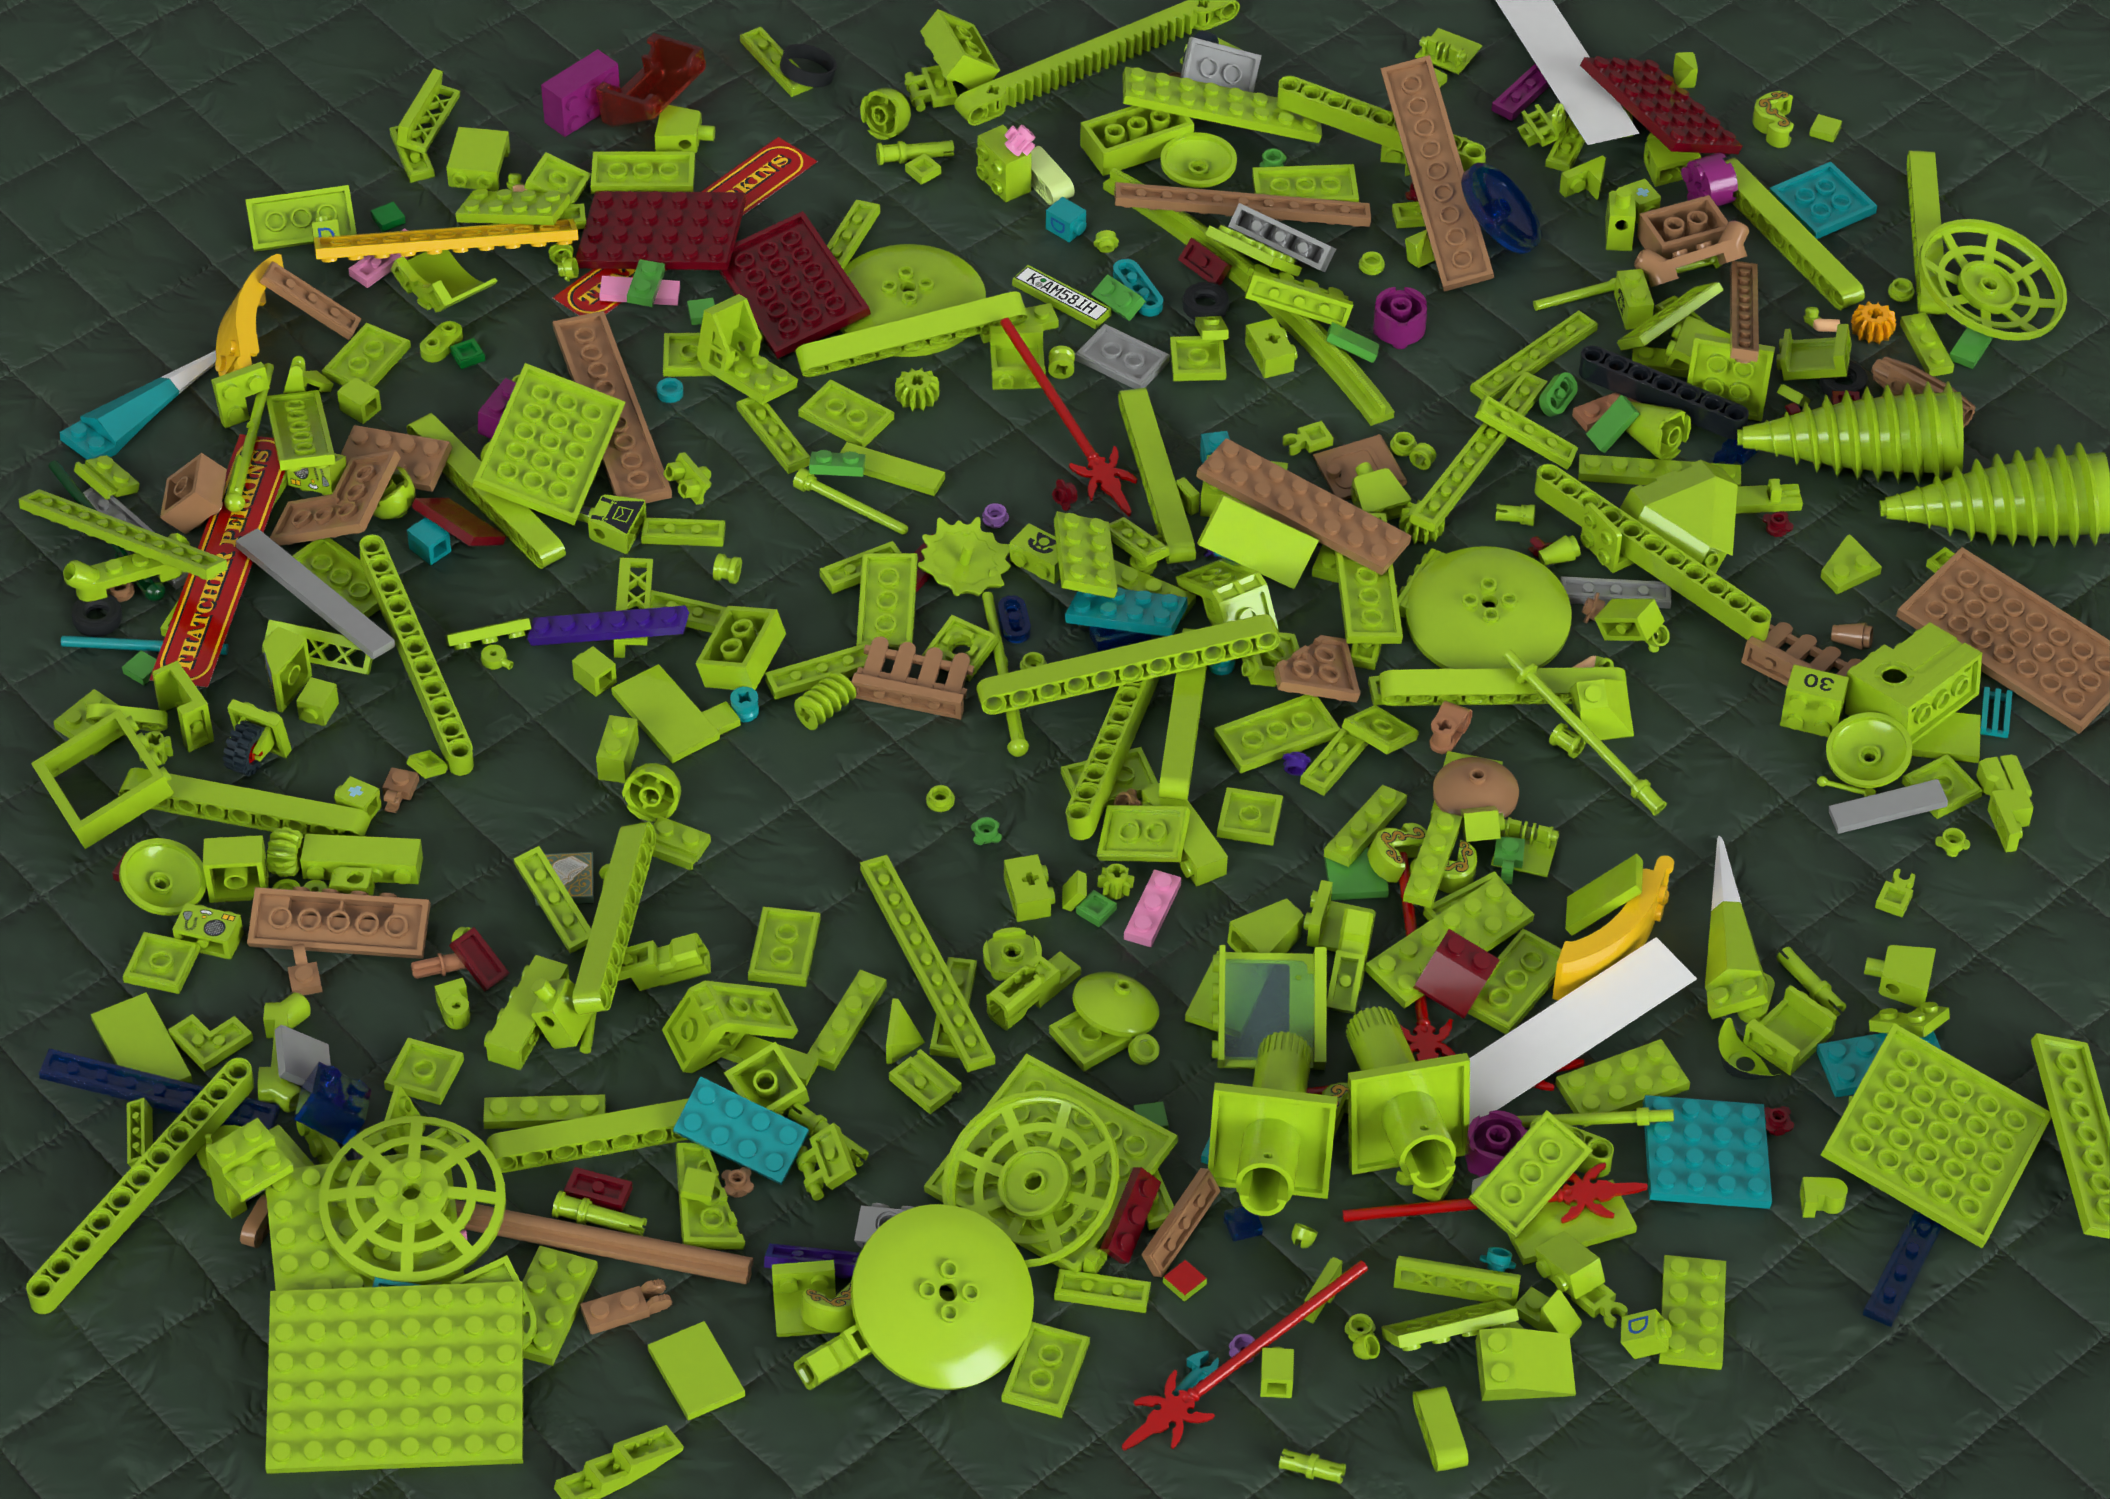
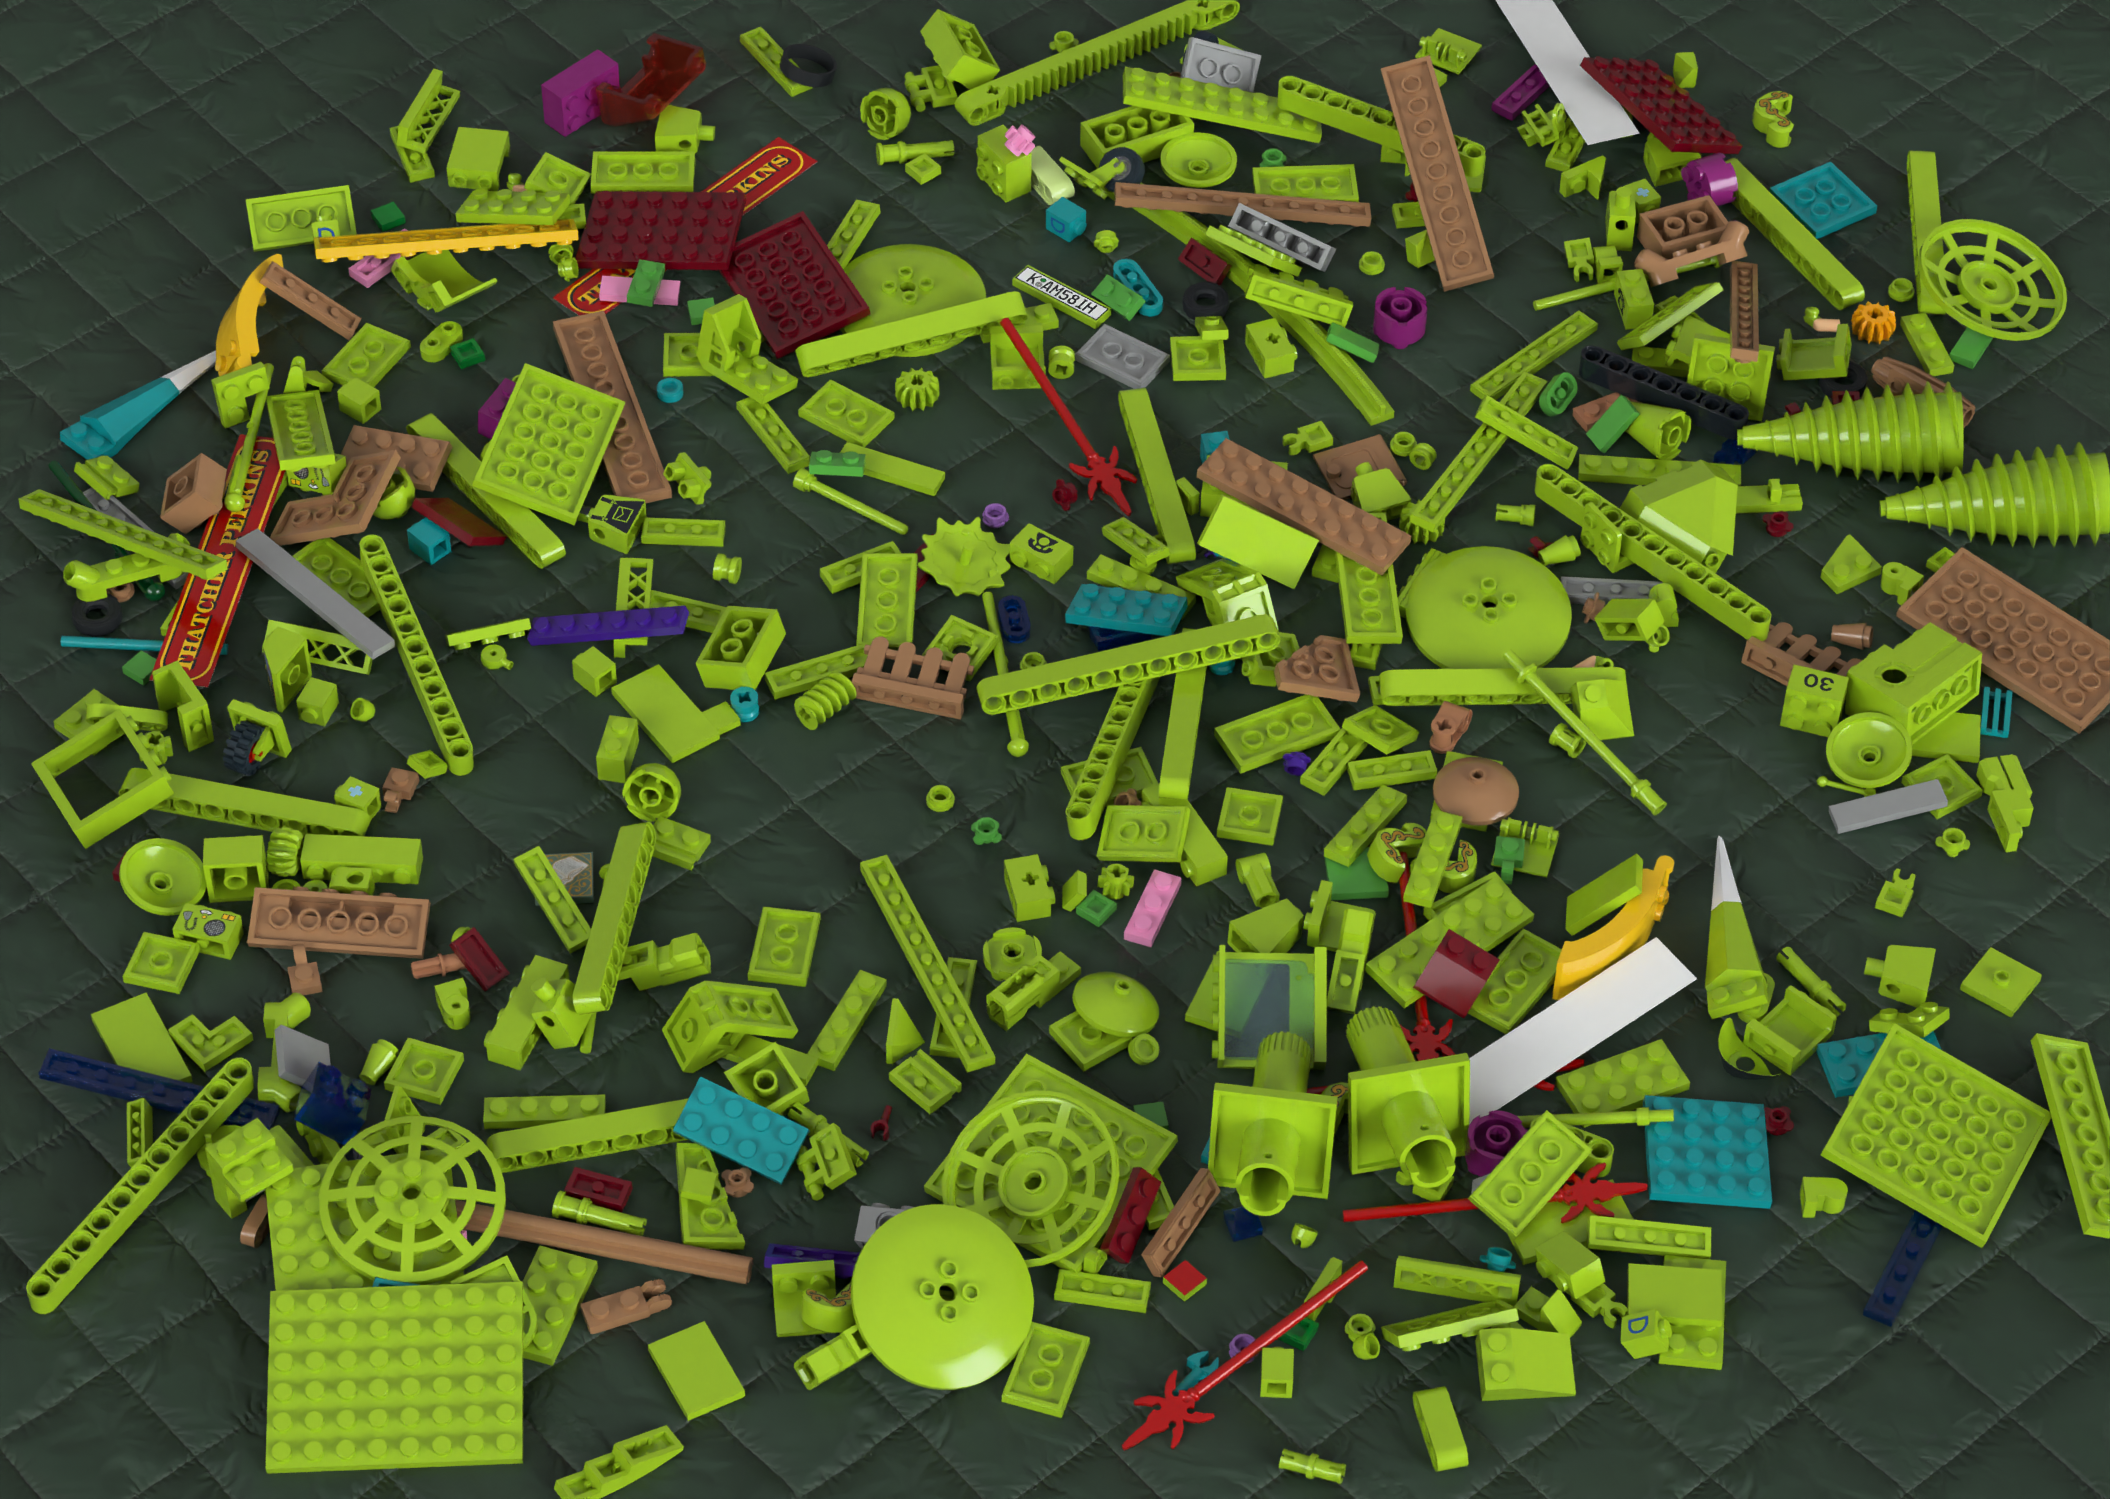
lime plate [1054,511,1118,598] -> none
clear blue dish [1461,163,1541,254] -> none
lime brick [1461,806,1505,842] -> none
lime tile [1777,384,1810,407] -> none
lime tile [1809,114,1842,143] -> none
none -> lime hinge [350,698,375,722]
none -> lime cone [359,1039,399,1085]
none -> dark red hand [871,1105,892,1141]
none -> lime plate [1049,31,1079,53]
none -> plate [1059,147,1145,201]
none -> lime piece [1235,853,1280,908]
none -> green tile [1278,1310,1319,1352]
none -> lime plate [1347,750,1437,790]
none -> lime plate [1564,238,1594,282]
none -> lime plate [1587,1215,1711,1259]
none -> lime leg [1592,245,1623,284]
none -> lime tile [1628,1263,1723,1327]
none -> lime leg [1648,583,1679,627]
none -> lime leg [1880,562,1924,605]
none -> lime plate [1960,947,2042,1017]

